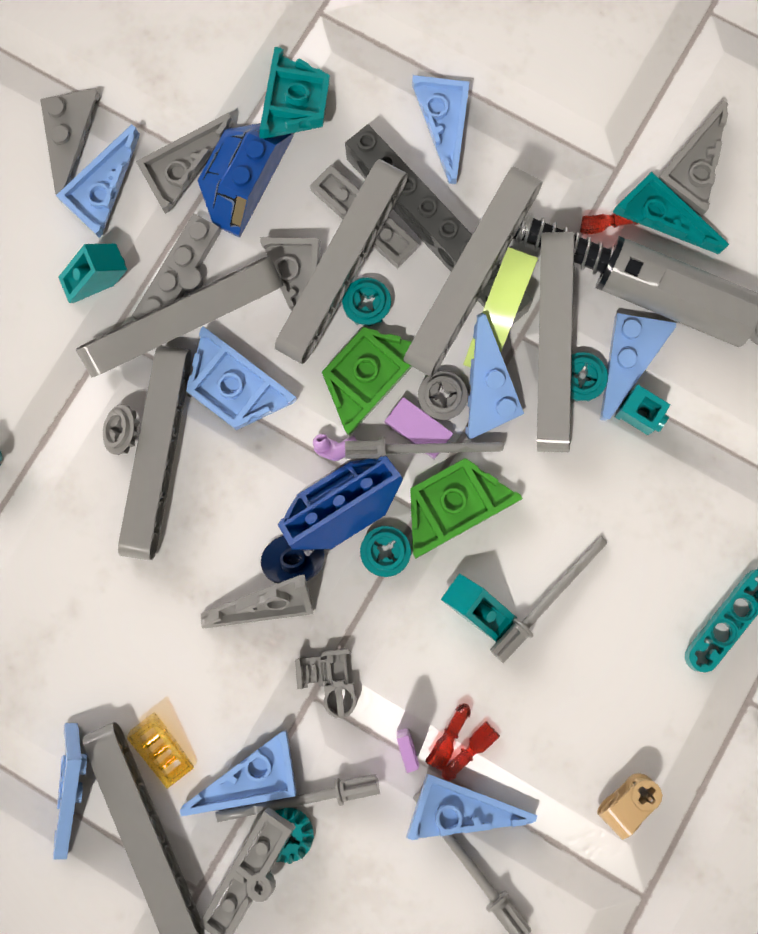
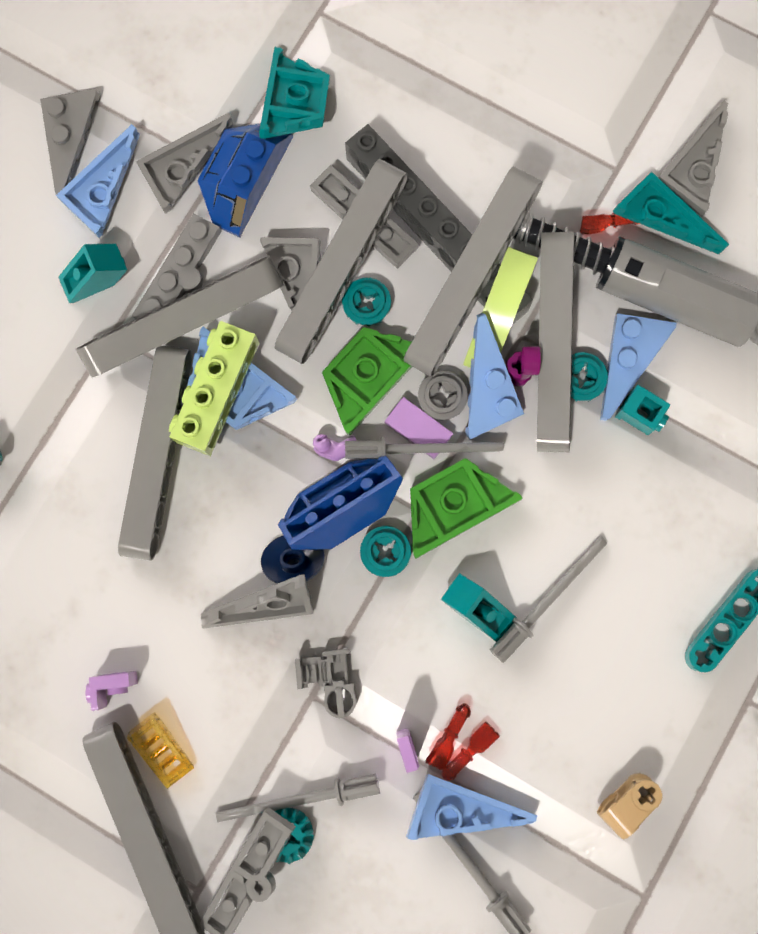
light blue wing [53,723,87,860] -> none
light grey gear [103,405,140,455] -> none
light blue wing [180,730,297,816] -> none
light blue wing [412,75,470,184] -> none
none -> lavender bracket [85,671,138,711]
none -> yellowish green brick [169,321,259,456]
none -> magenta connector [506,346,541,387]

